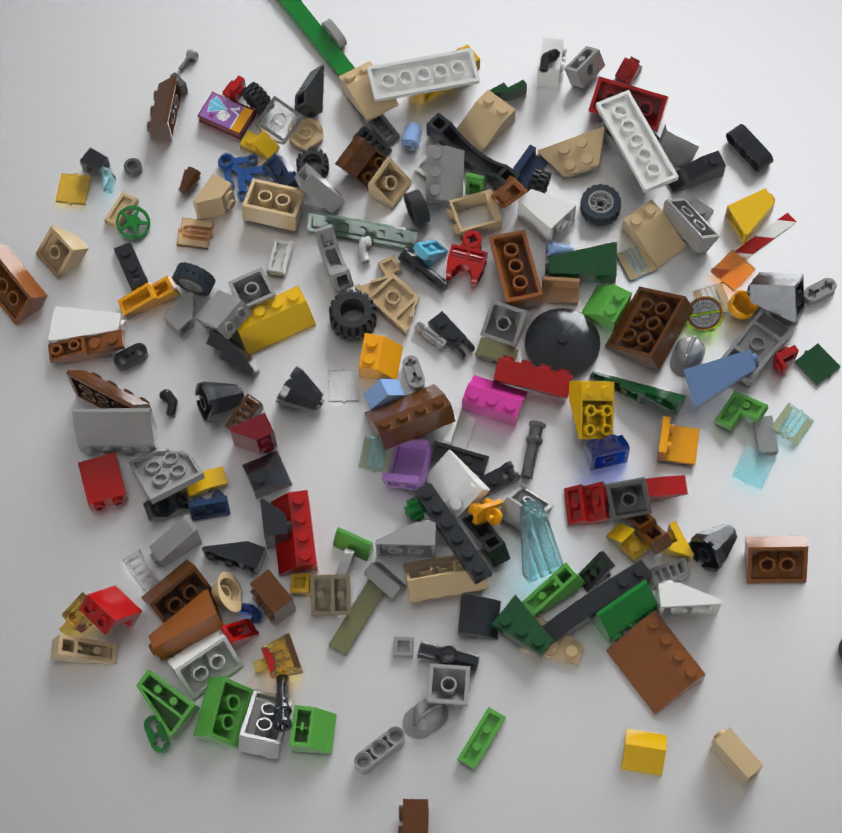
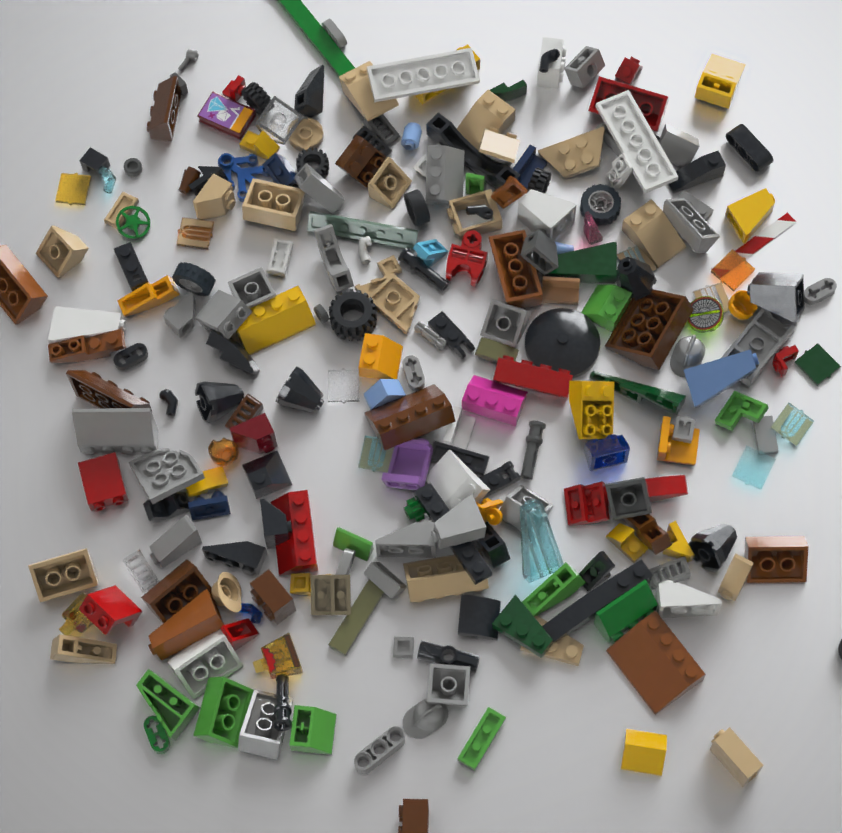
none -> tan slope [28,548,98,602]
none -> black slope [188,166,229,196]
none -> clear orange hair [208,438,239,466]
none -> dark grey tile [313,304,330,323]
none -> light grey slope [431,494,486,549]
none -> black arm [466,205,493,220]
none -> slope [478,127,520,163]
none -> dark grey torso [521,229,559,275]
none -> clear pink slope [583,211,603,245]
none -> white slope [606,153,632,190]
none -> black cone [616,257,657,301]
none -> light grey bracket [672,415,696,443]
none -> yellow slope [695,54,746,109]
none -> tan slope [718,553,753,601]

